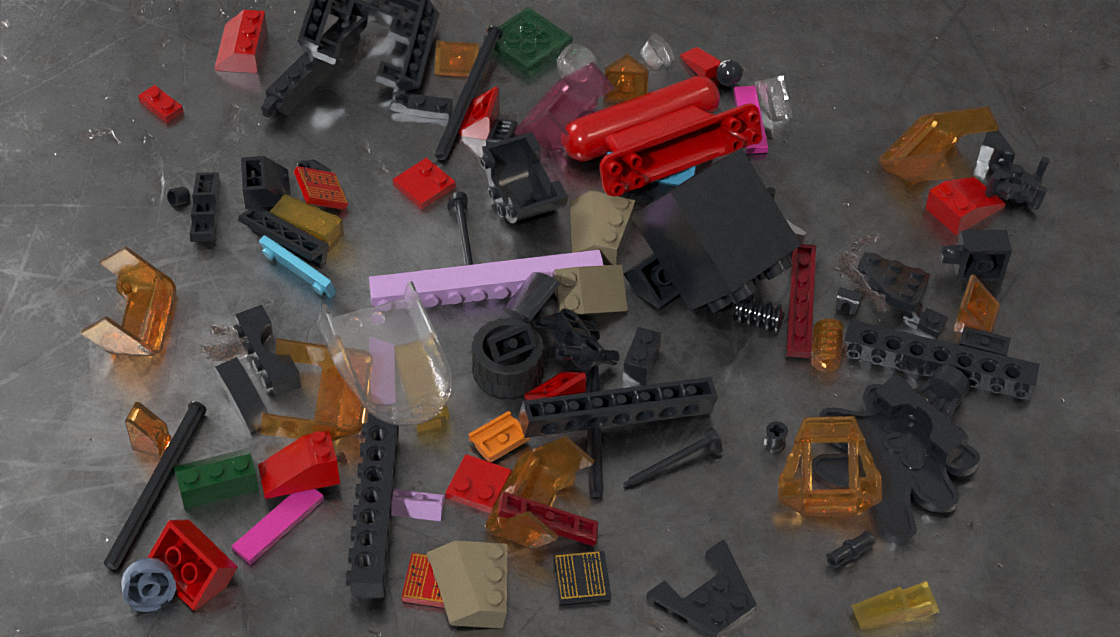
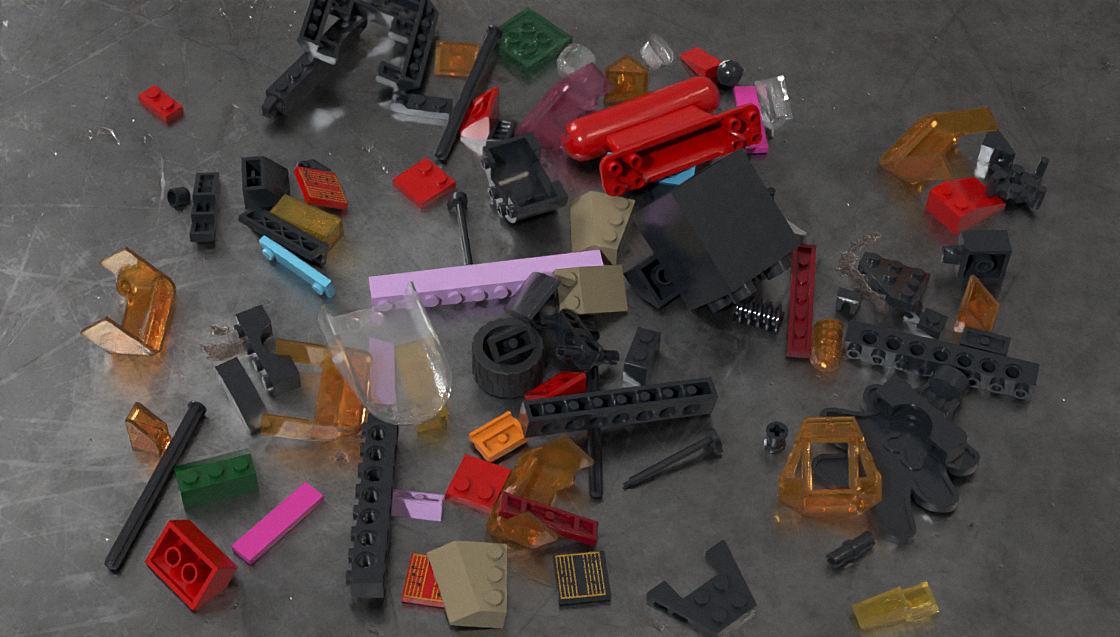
sand blue cylinder [121,558,176,612] -> none
red slope [215,10,267,73] -> none
red slope [258,430,341,499] -> none

